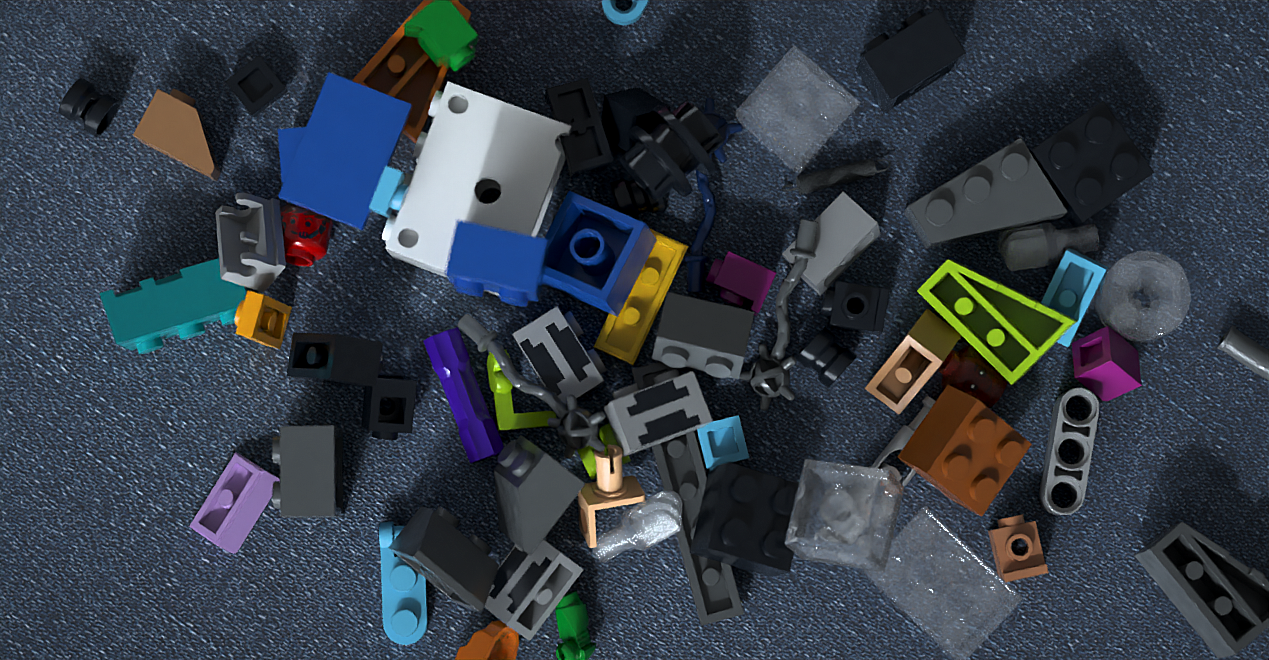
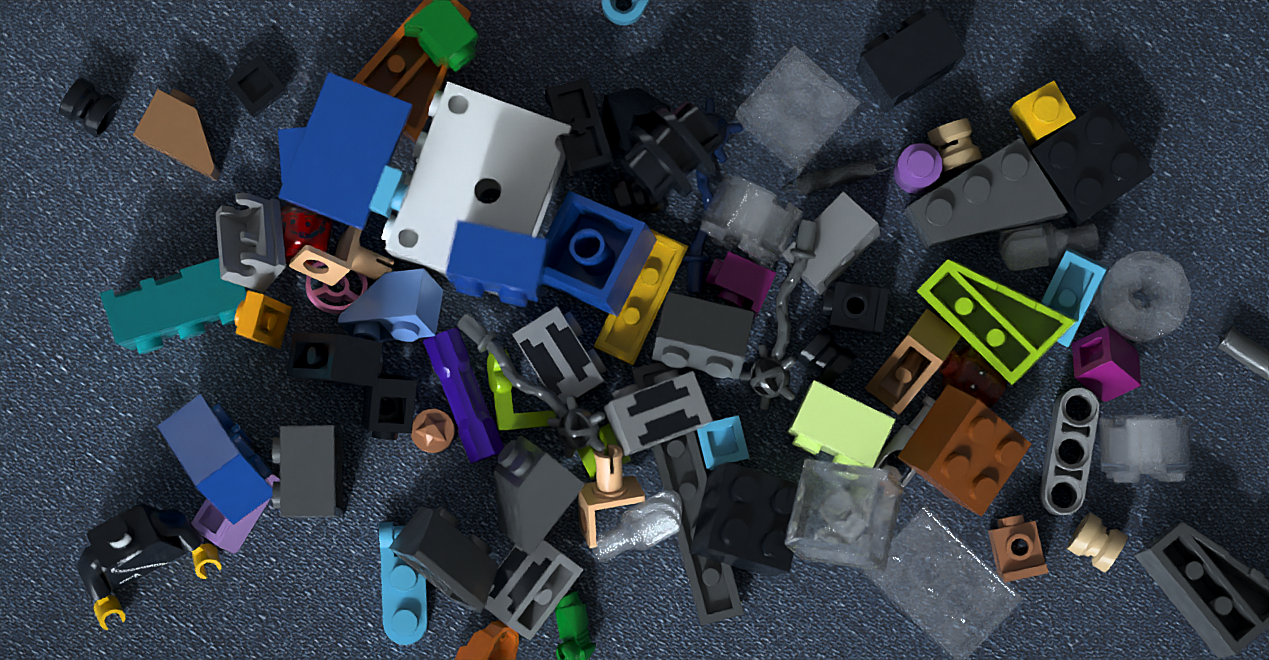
none -> black torso [77,504,222,630]
none -> blue brick [157,394,273,525]
none -> light nougat bracket [289,226,394,287]
none -> bright pink piece [305,261,367,314]
none -> medium blue slope [338,268,443,342]
none -> nougat tile [411,409,455,453]
none -> clear brick [700,174,803,269]
none -> yellowish green brick [786,381,896,475]
none -> medium lavender brick [893,143,942,194]
none -> tan wheel [927,118,983,174]
none -> yellow brick [1009,81,1076,148]
none -> tan wheel [1066,512,1128,572]
none -> clear brick [1100,414,1190,482]

